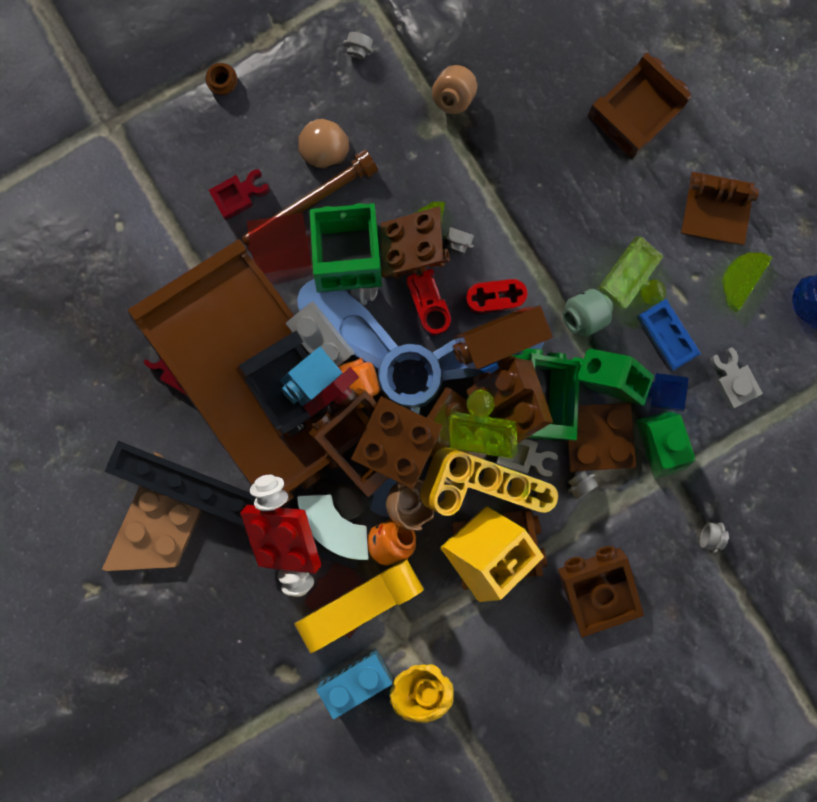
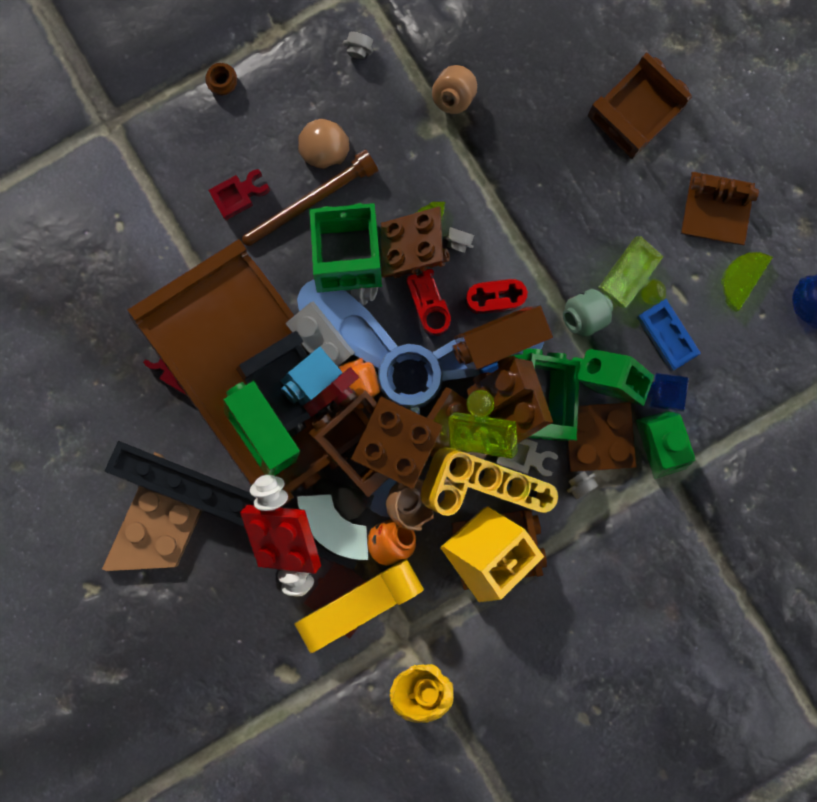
clear red piece [246,213,311,273] -> none
dark azure brick [316,649,393,720] -> none
reddish brown plate [558,546,644,638] -> none
light grey plate [700,522,729,554] -> none
light grey plate [710,347,763,409] -> none
none -> green window [223,381,300,476]

